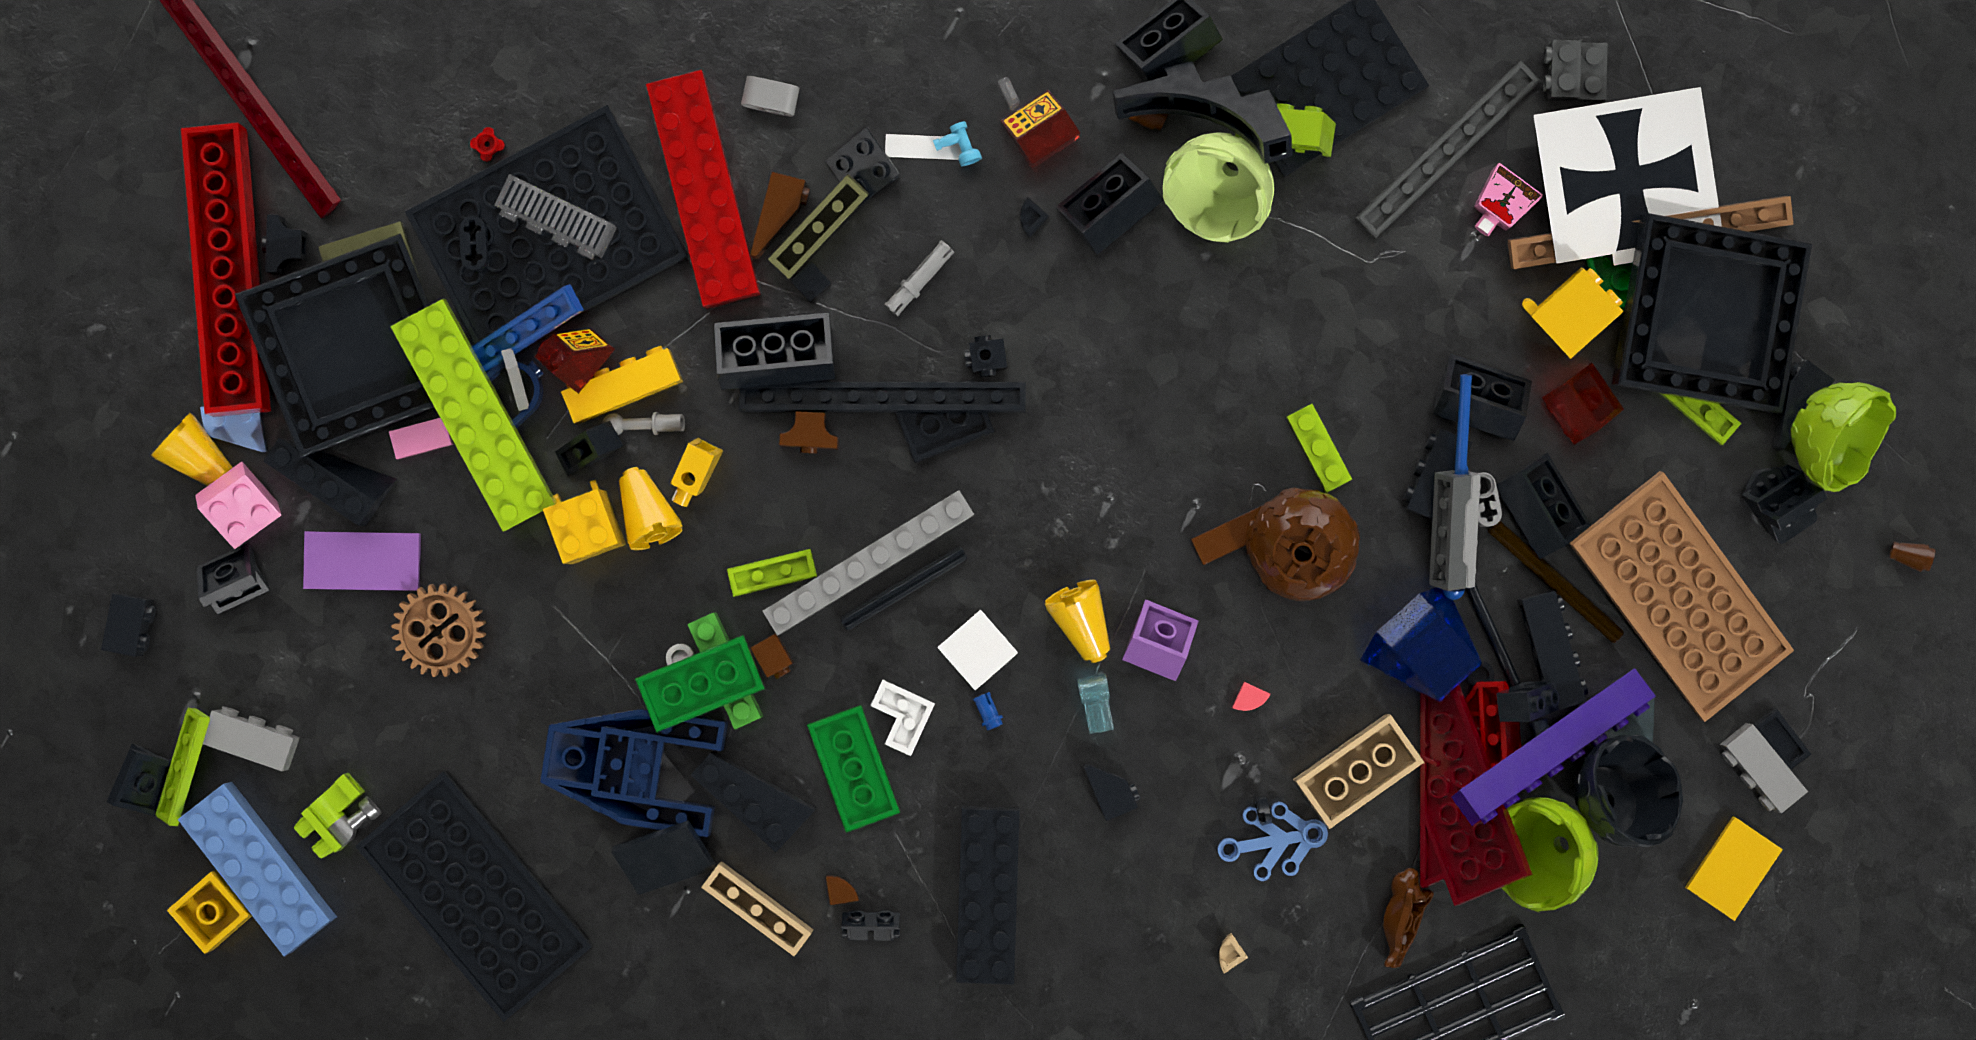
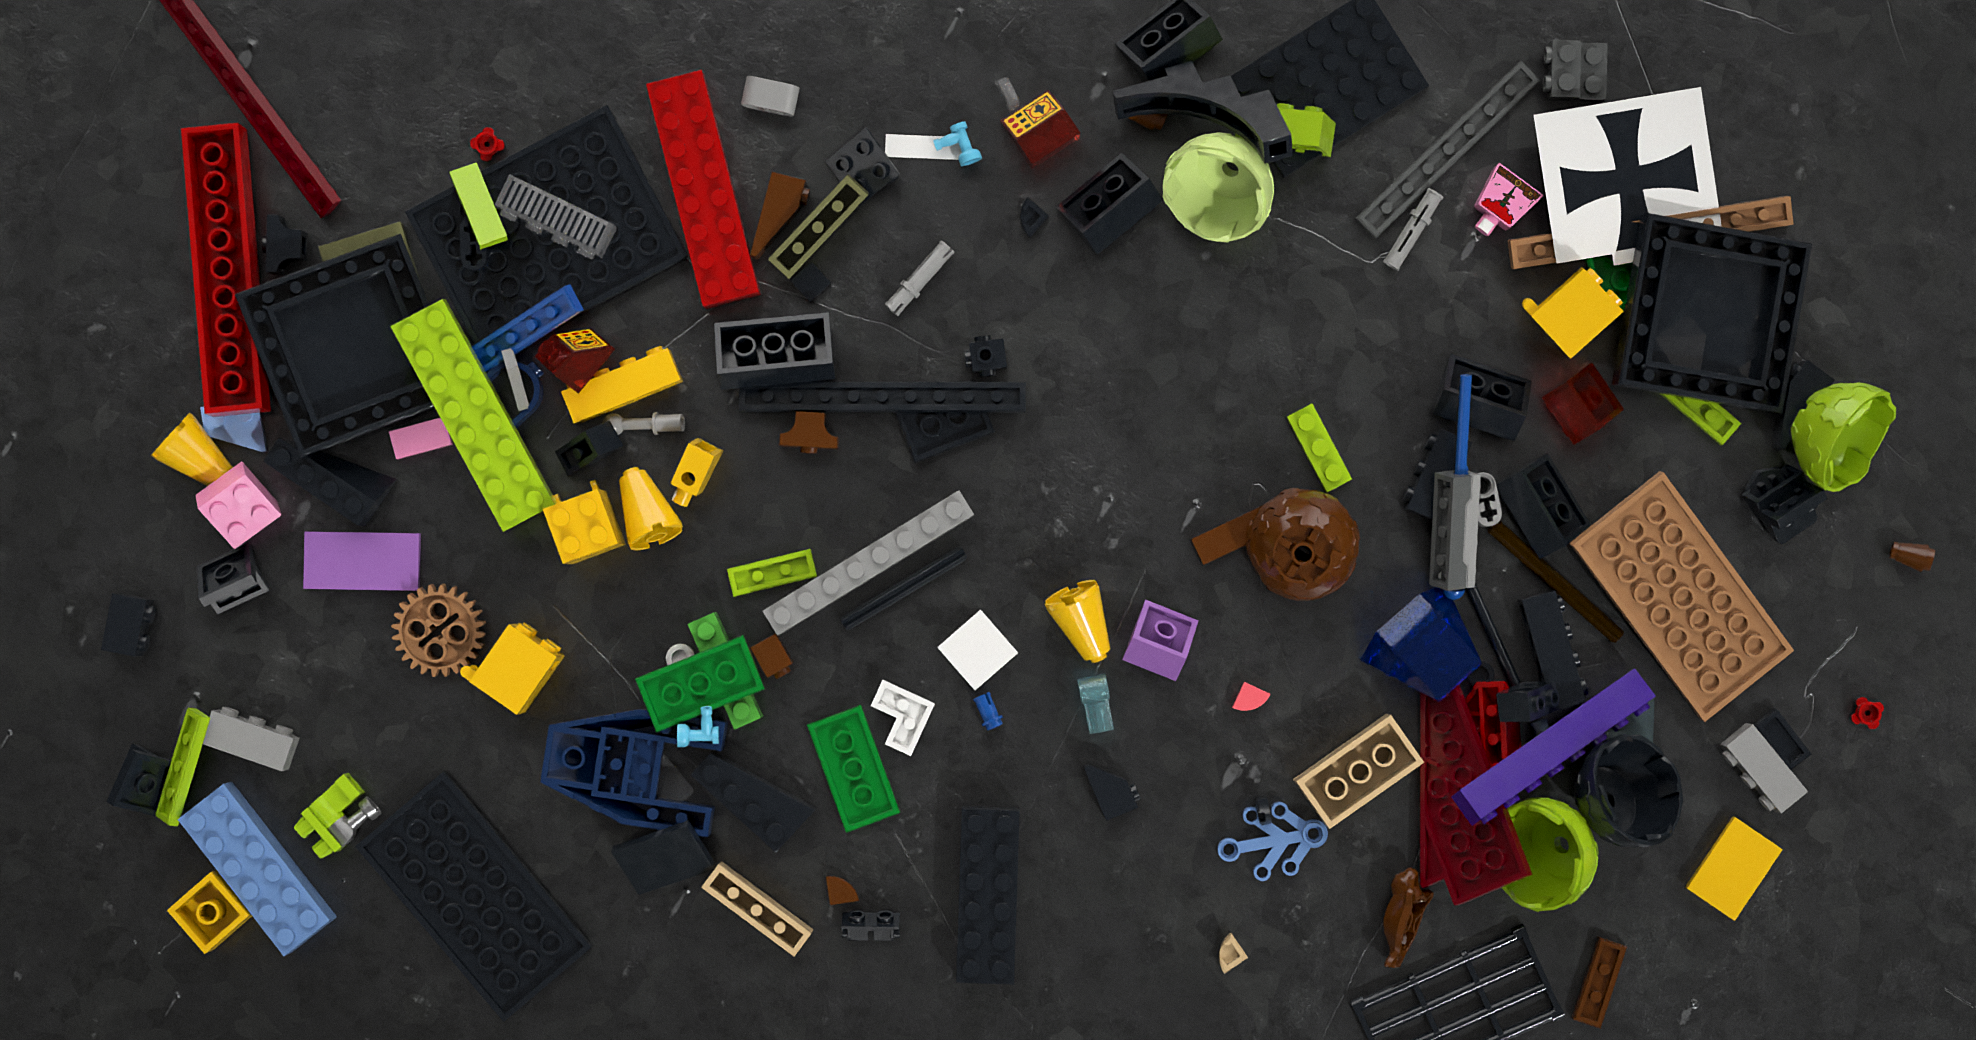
none -> lime tile [449,162,508,250]
none -> yellow container [460,622,564,715]
none -> medium azure piece [677,706,719,747]
none -> light grey pin [1383,188,1443,271]
none -> reddish brown tile [1571,937,1627,1029]
none -> red plate [1851,697,1884,729]

